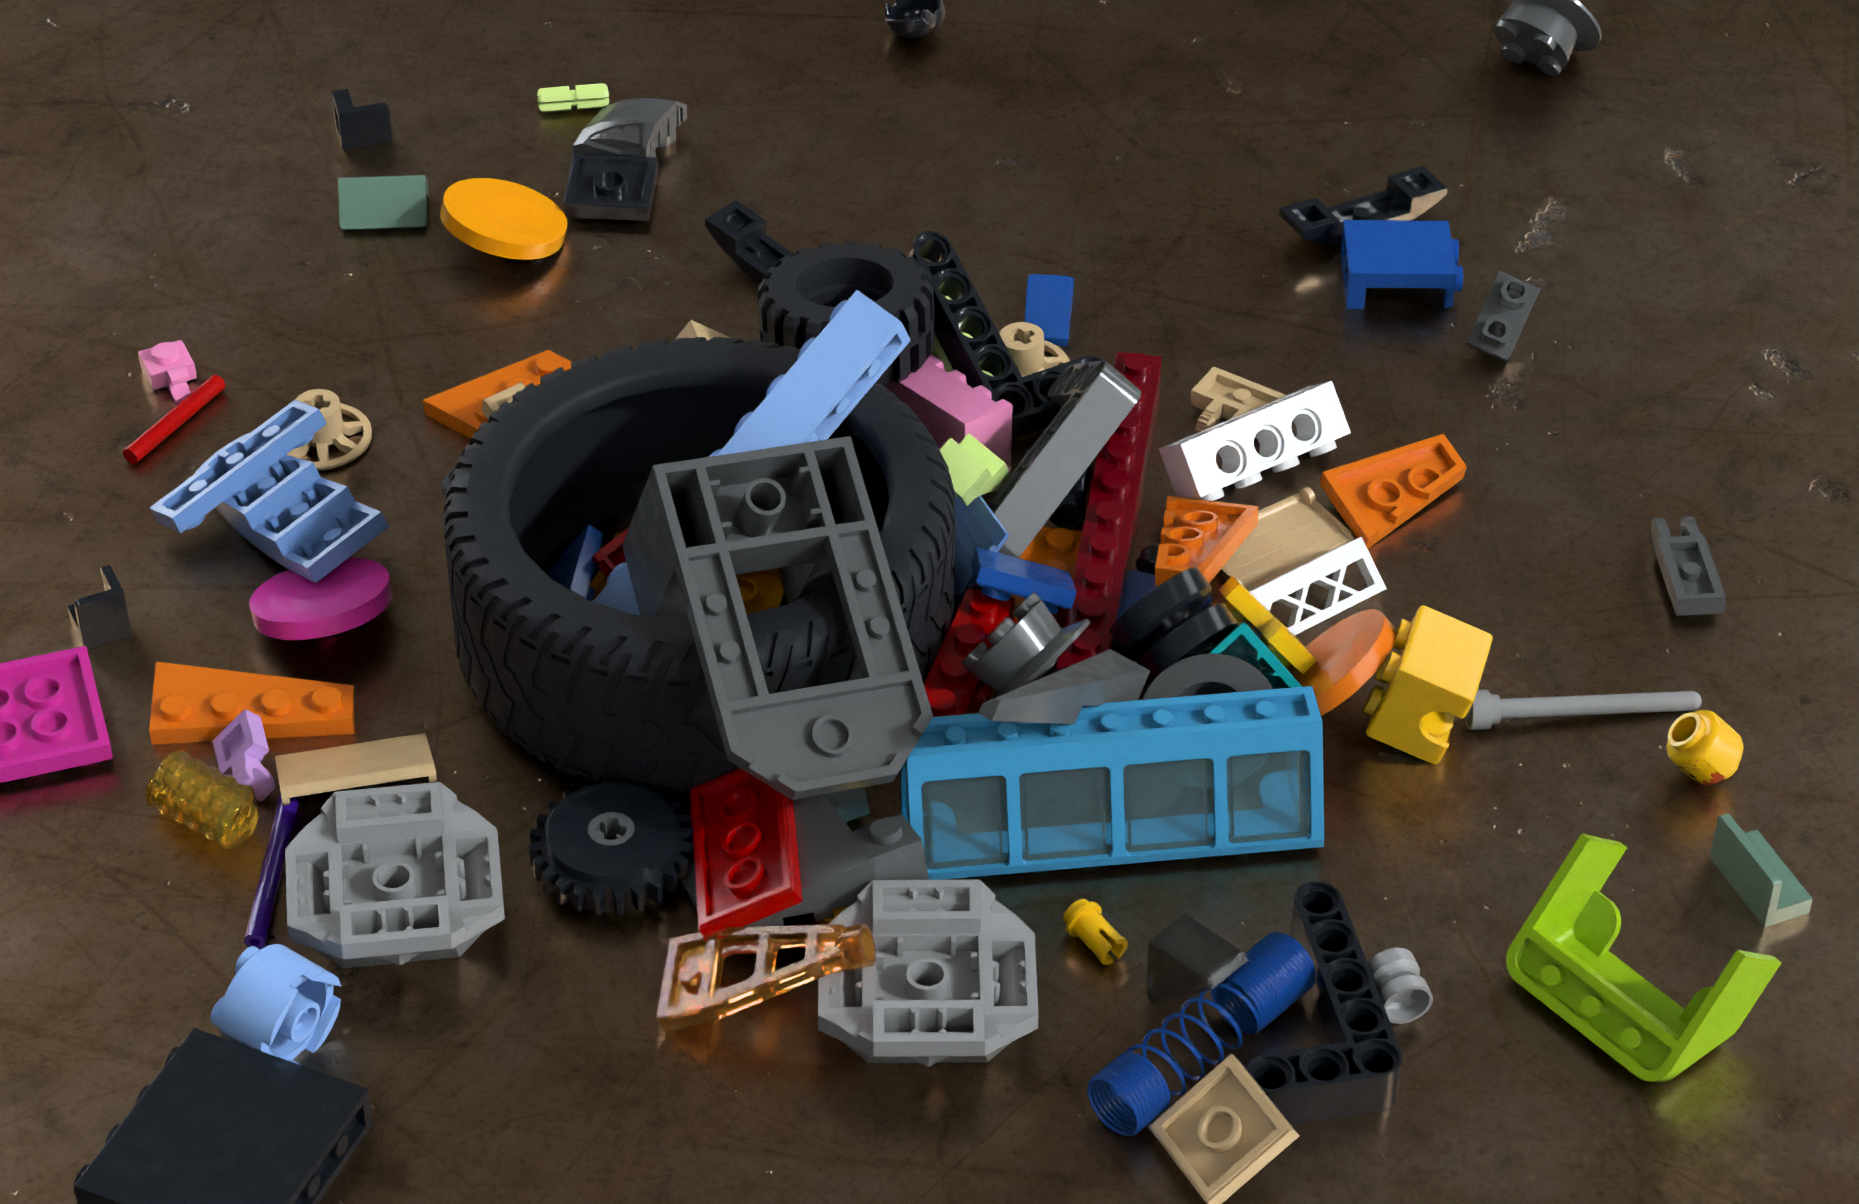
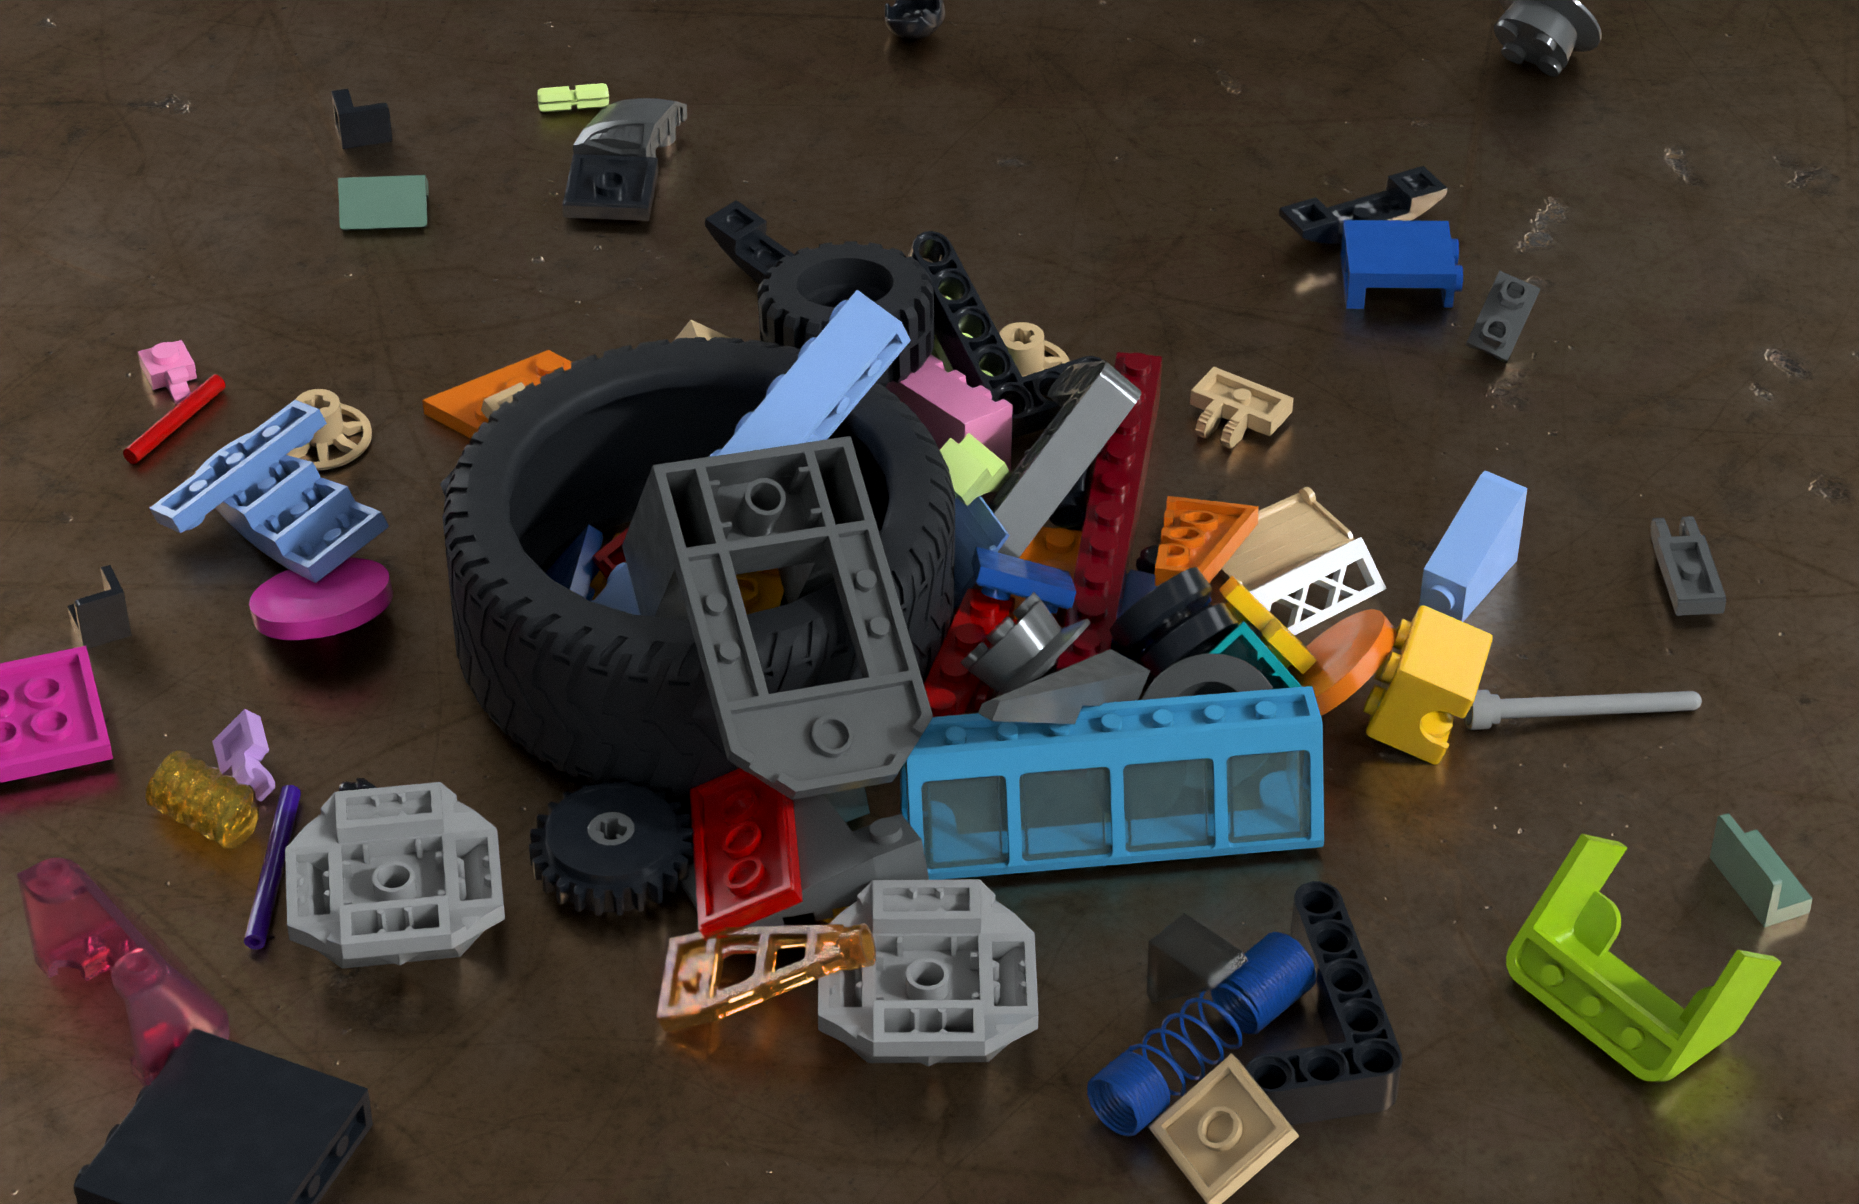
orange wing [149,662,356,745] -> none
light blue brick [210,944,341,1065] -> none
tan piece [275,733,437,806] -> none
light orange piece [440,178,568,260] -> none
blue slope [1024,274,1074,346] -> none
yellow pin [1063,899,1128,965] -> none
white brick [1159,381,1351,501] -> none
orange wing [1320,434,1467,549] -> none
light grey wheel [1368,947,1433,1024] -> none
yellow head [1666,710,1744,786] -> none
none -> clear pink windscreen [16,858,230,1086]
none -> light blue slope [1419,470,1527,622]

